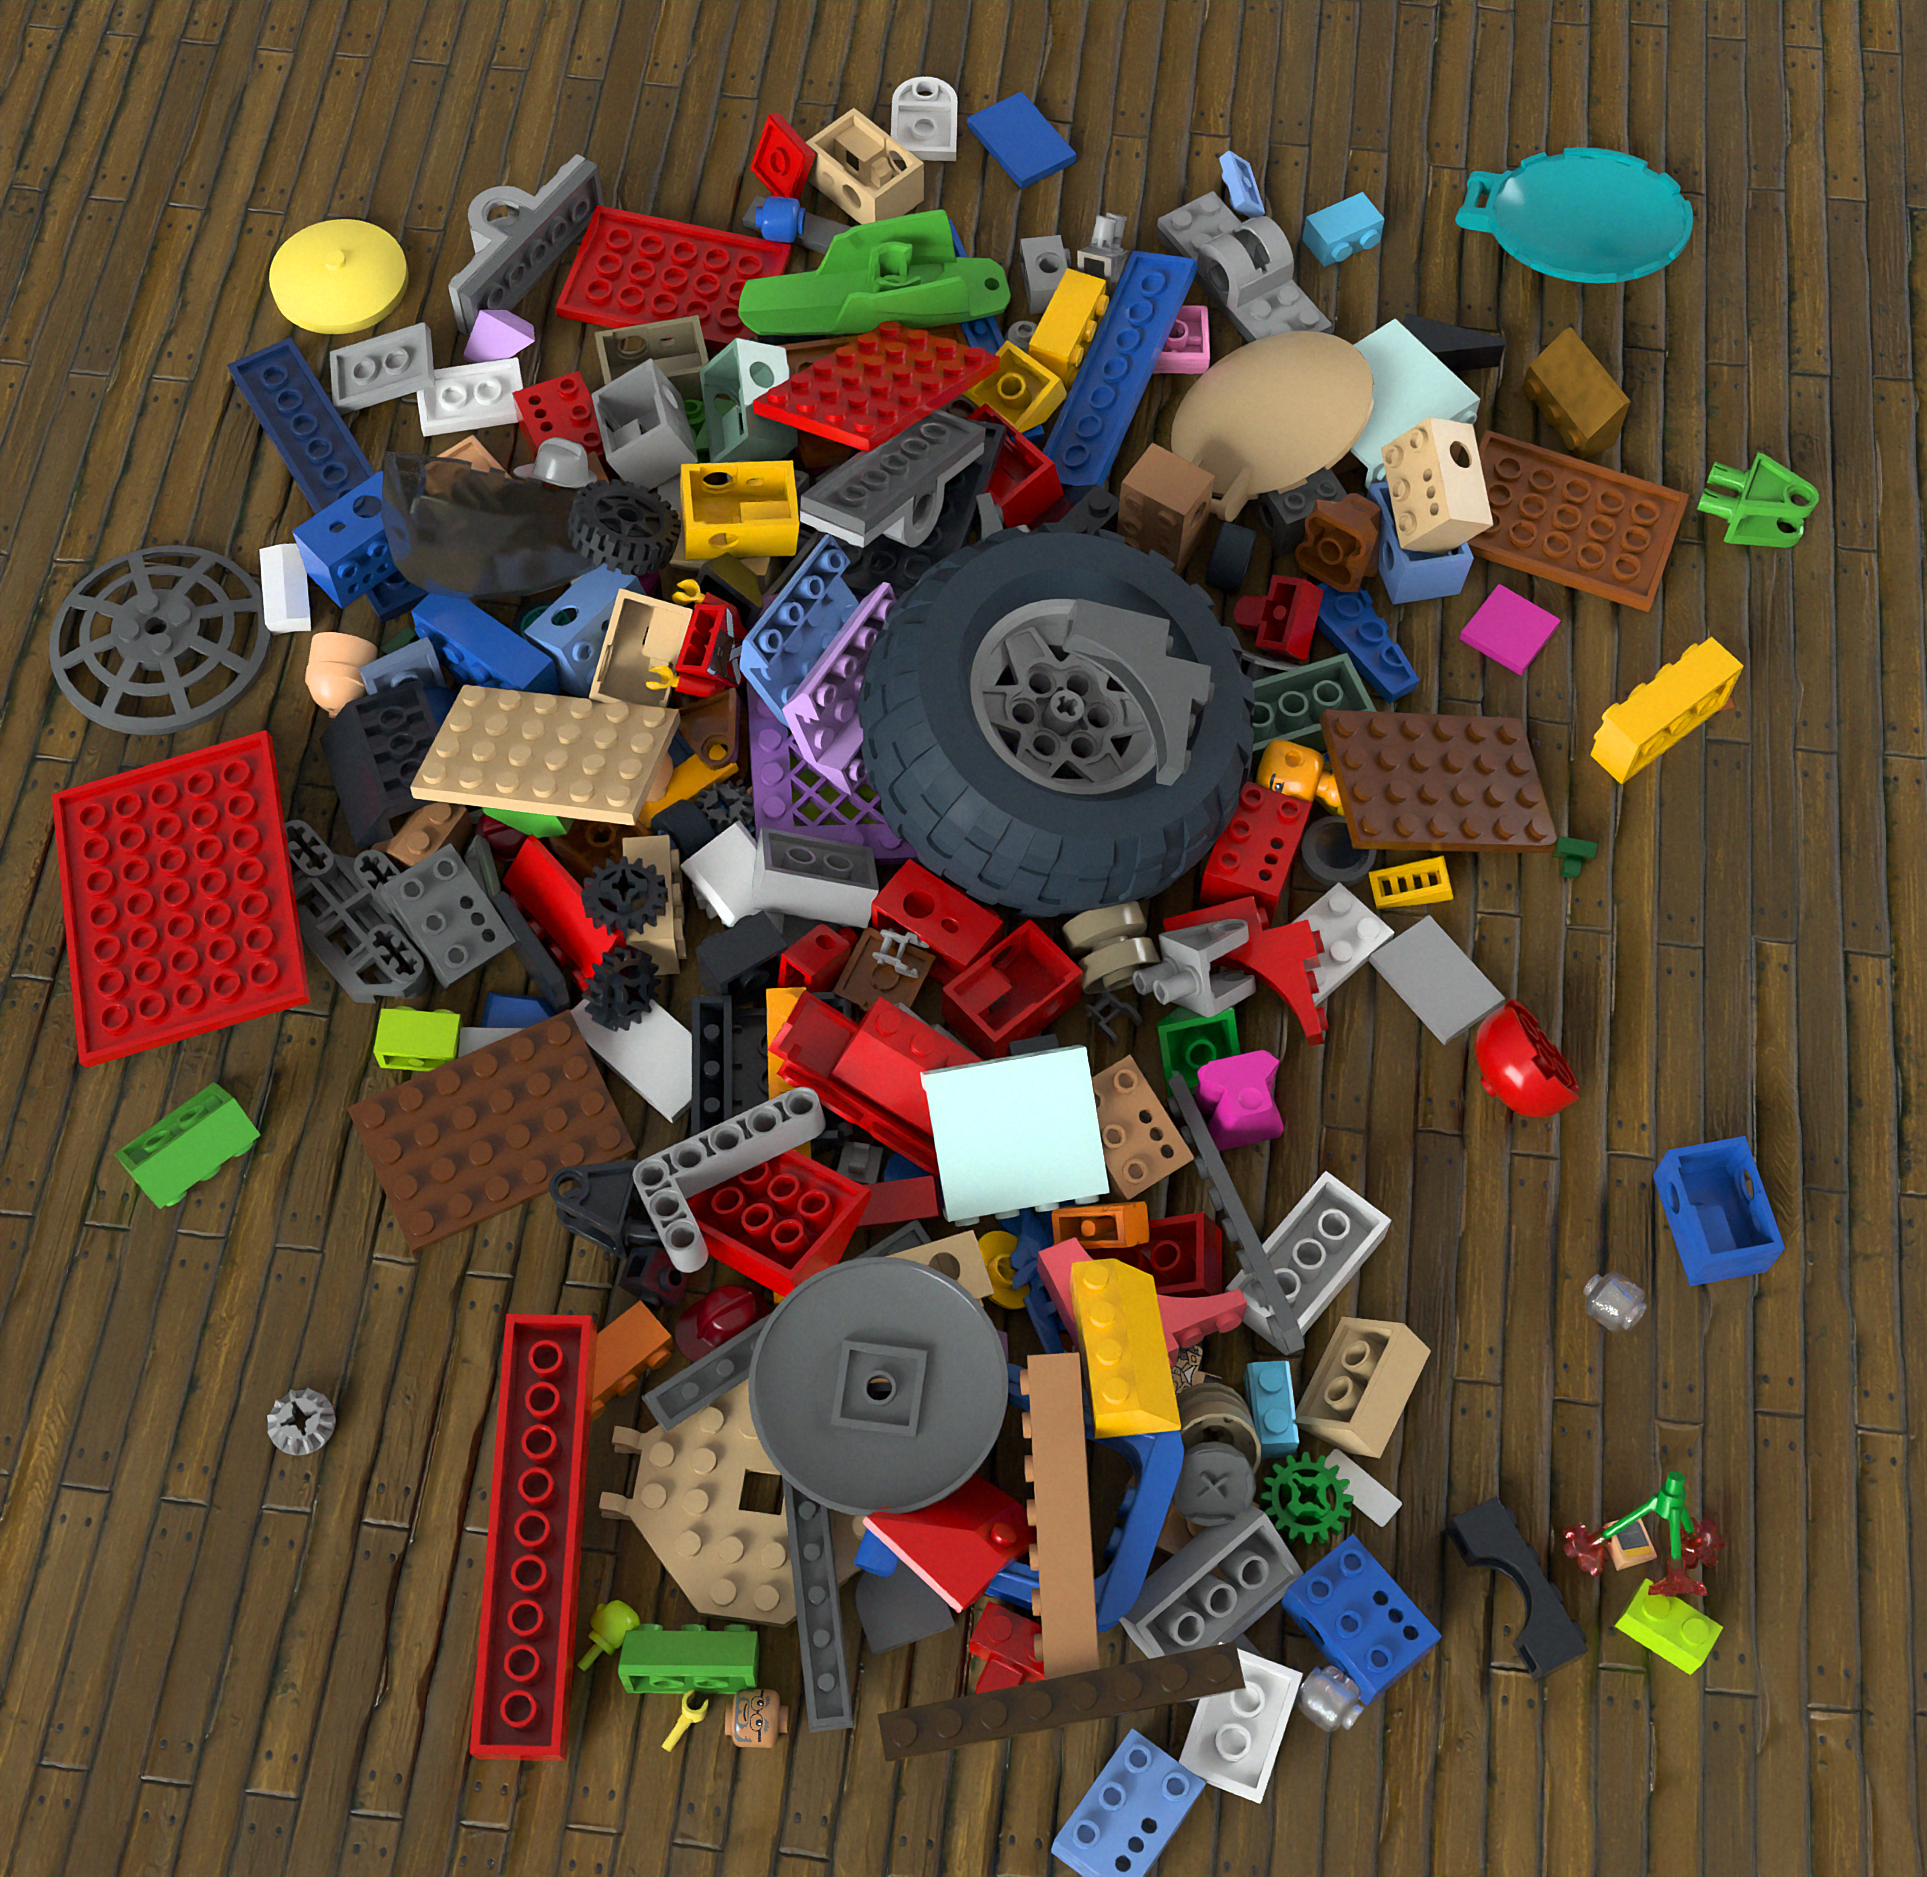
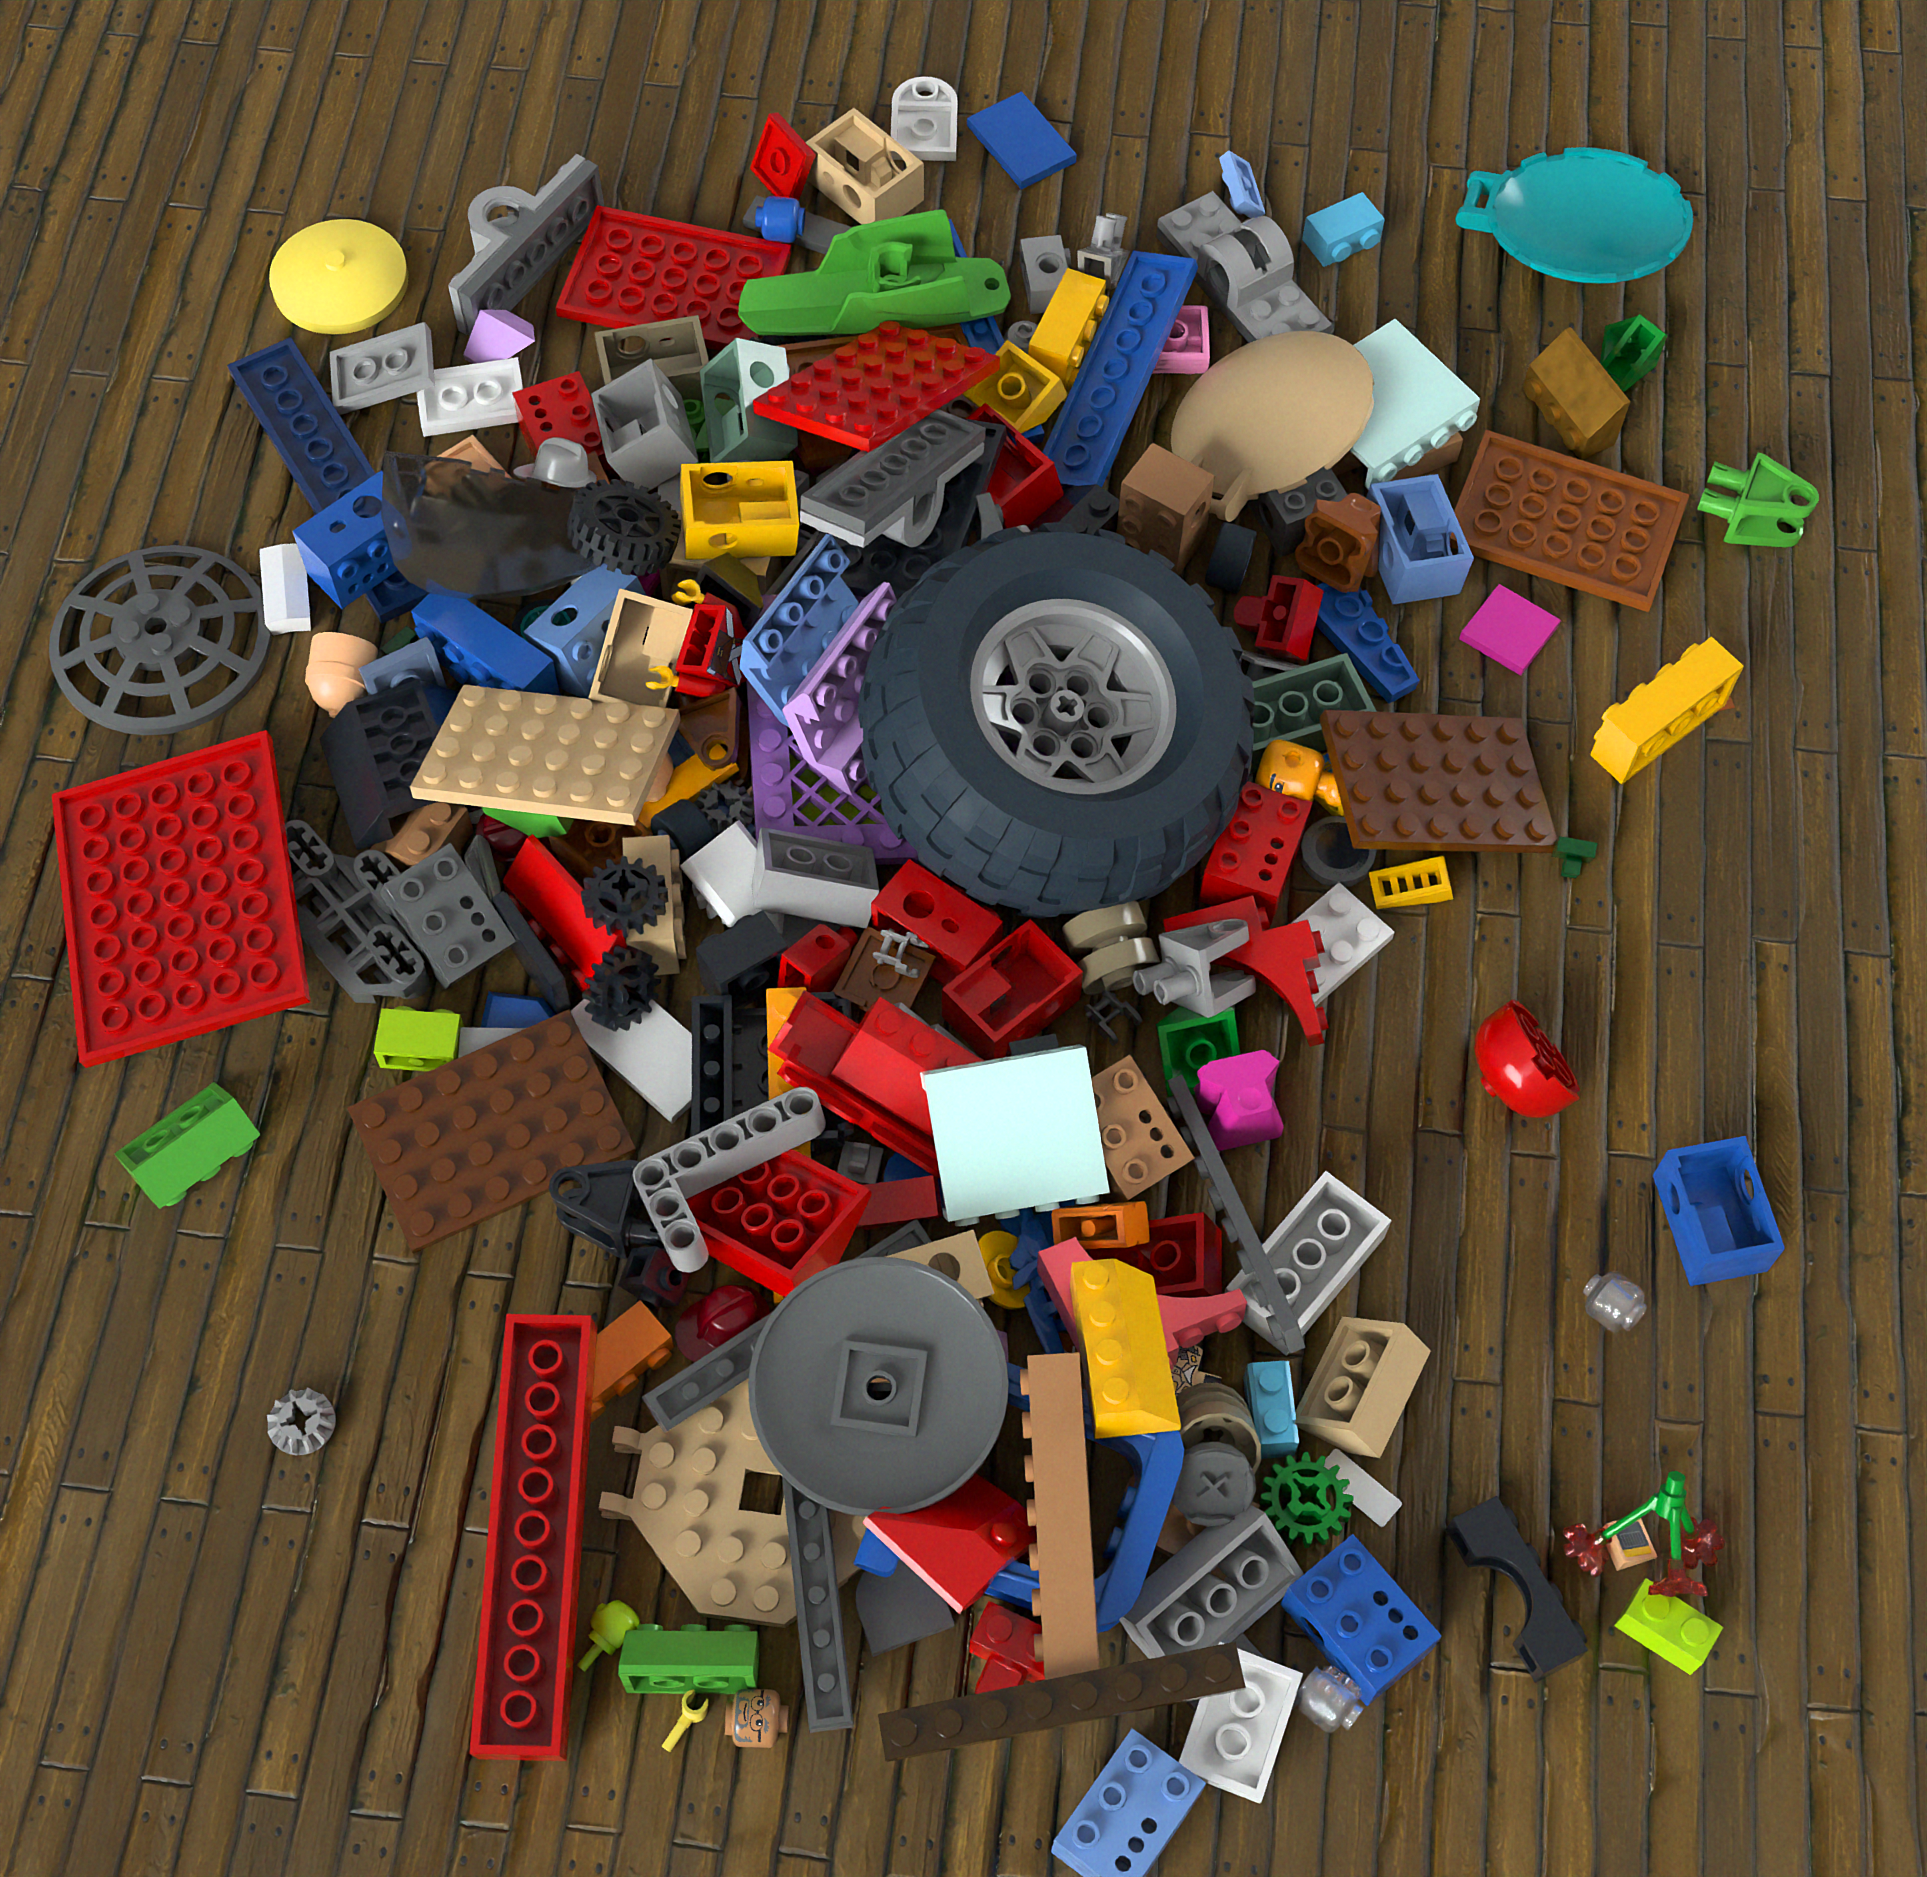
dark grey arch [1063,598,1215,786] -> none
light grey tile [1369,915,1505,1045] -> none
tan piece [1381,417,1493,555] -> none
black slope [1402,313,1507,372] -> none
none -> green slope [1600,314,1667,392]

